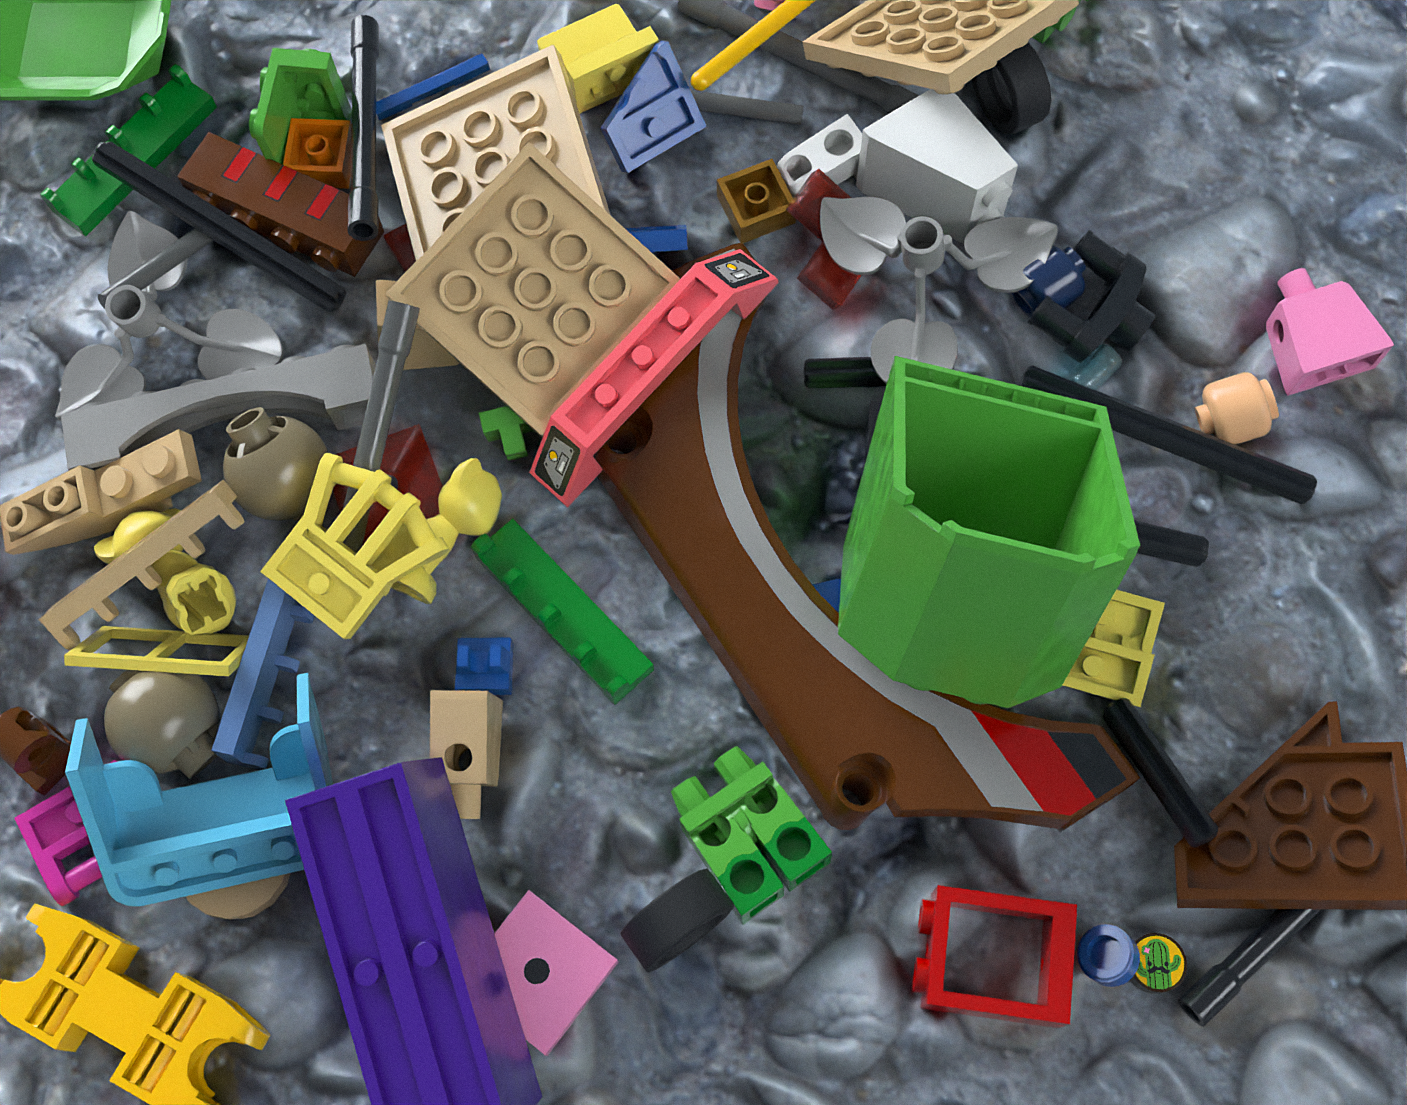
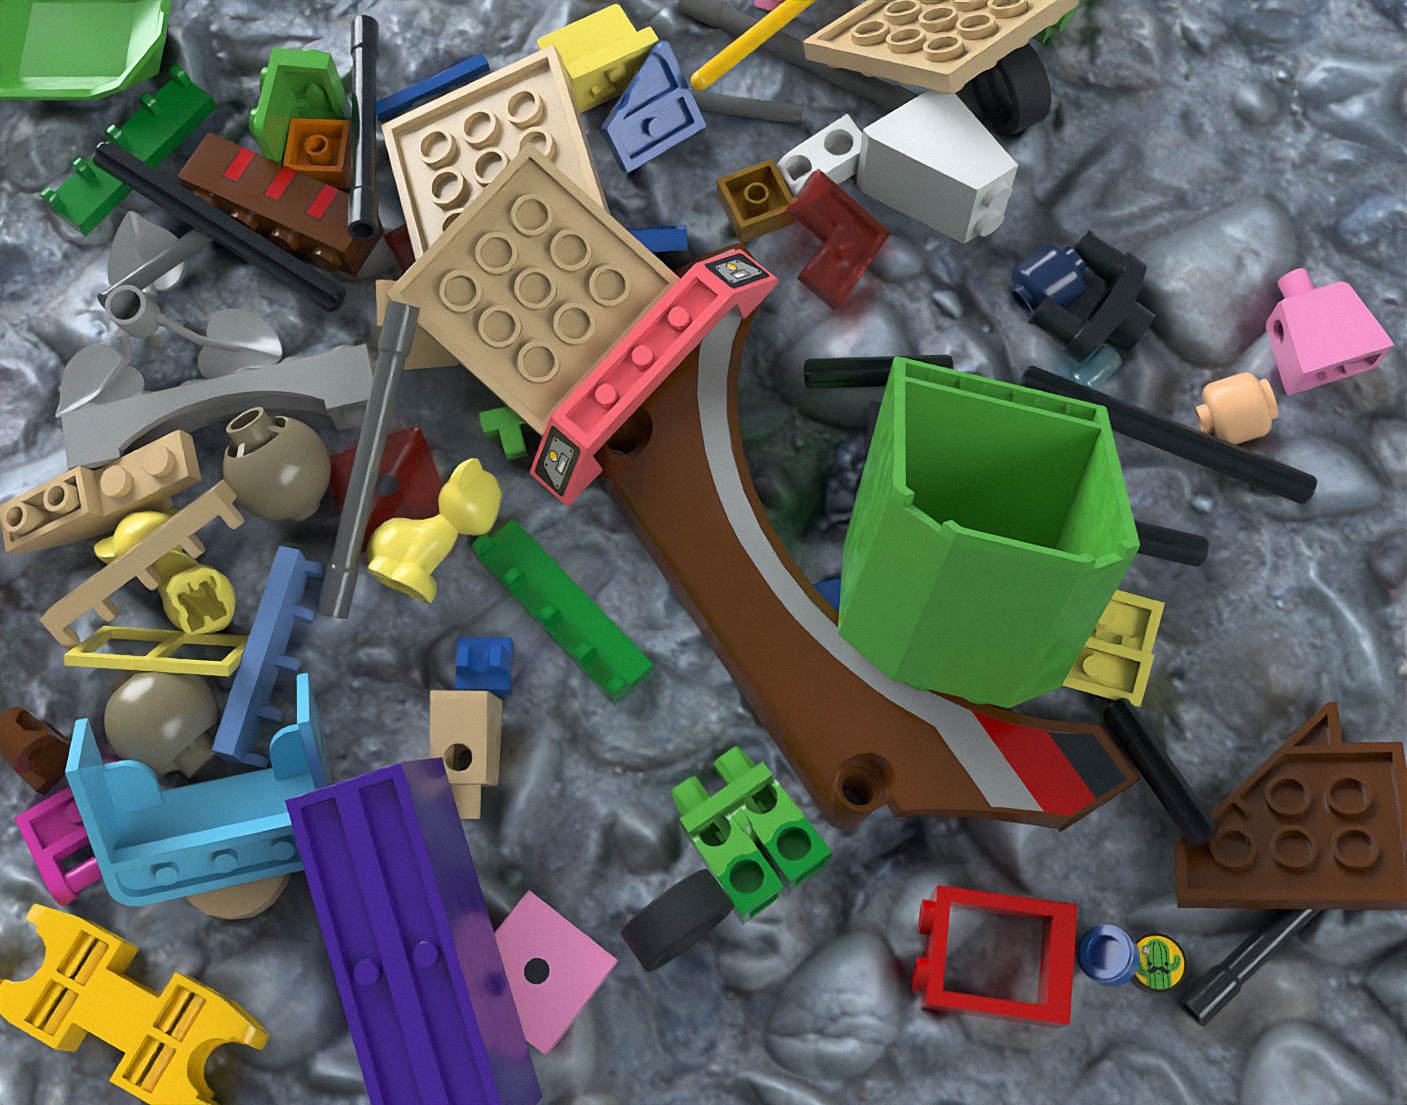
light yellow plate [260,453,449,639] -> none
light grey plant [820,197,1058,385] -> none

